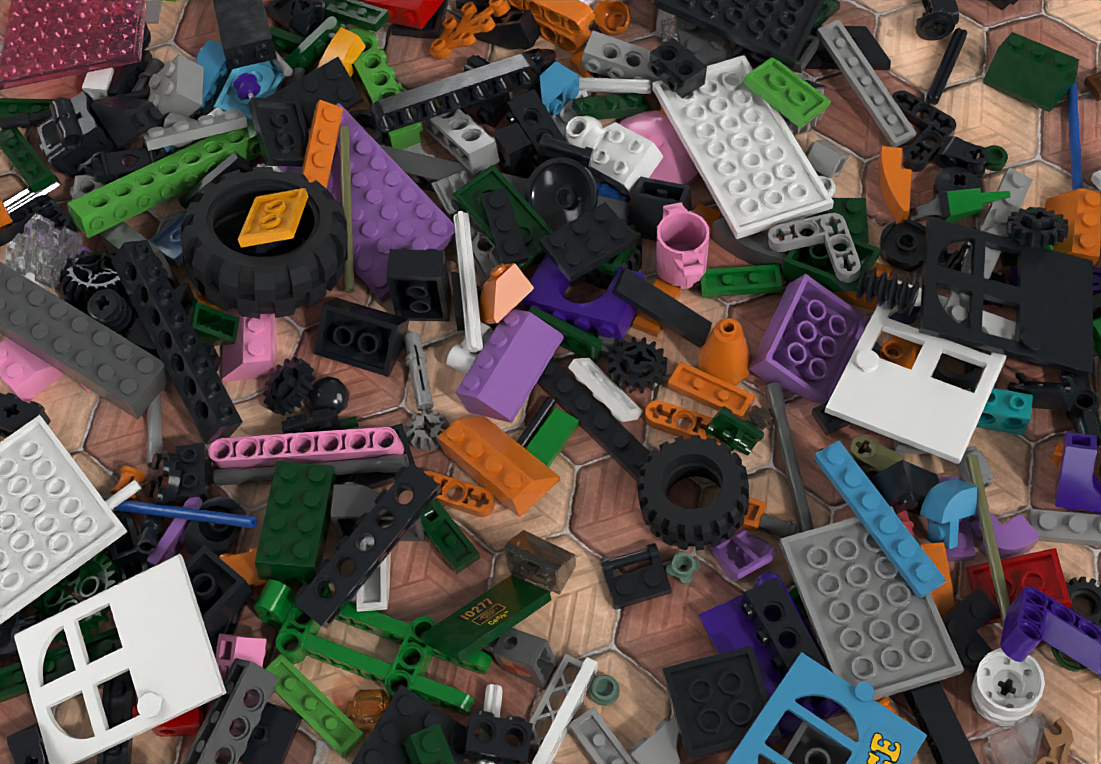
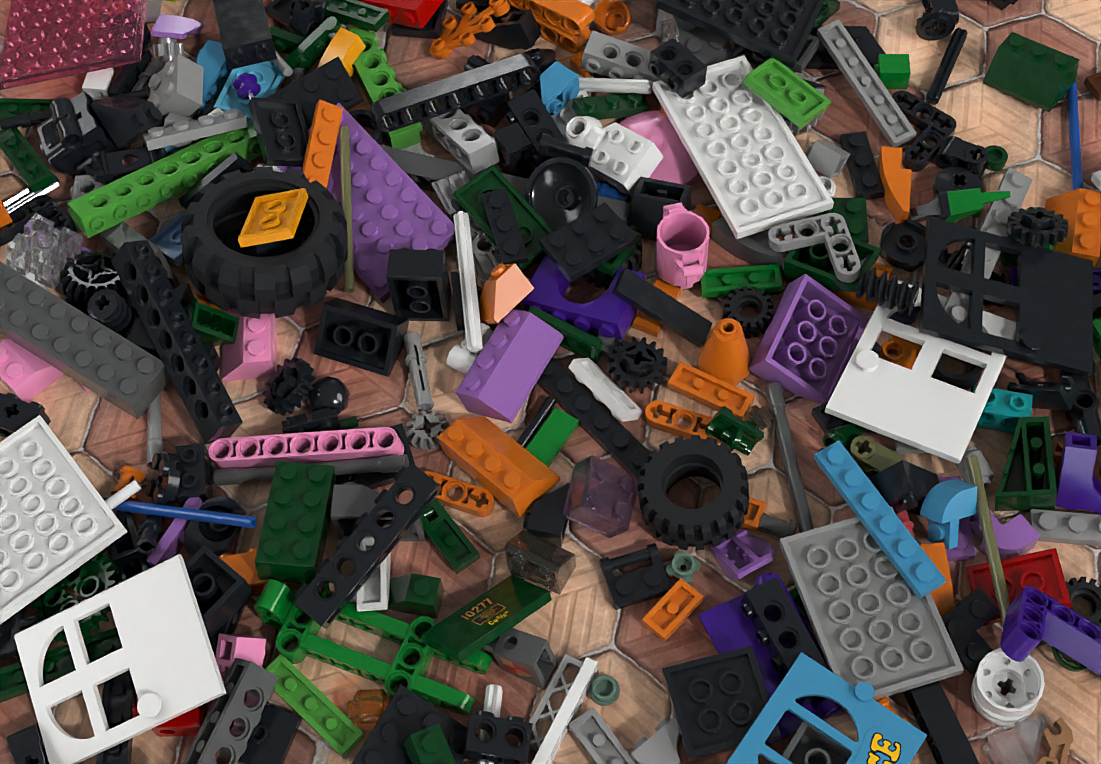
none -> slope [151,14,205,39]
none -> light grey gear [153,37,184,62]
none -> dark green slope [386,573,444,619]
none -> black slope [523,483,575,547]
none -> clear purple brick [562,455,638,538]
none -> orange plate [642,578,704,642]
none -> black tyre [724,286,774,338]
none -> dark green cone [823,423,866,451]
none -> black plate [840,131,885,200]
none -> green brick [872,54,911,90]
none -> dark green wedge [995,416,1057,511]

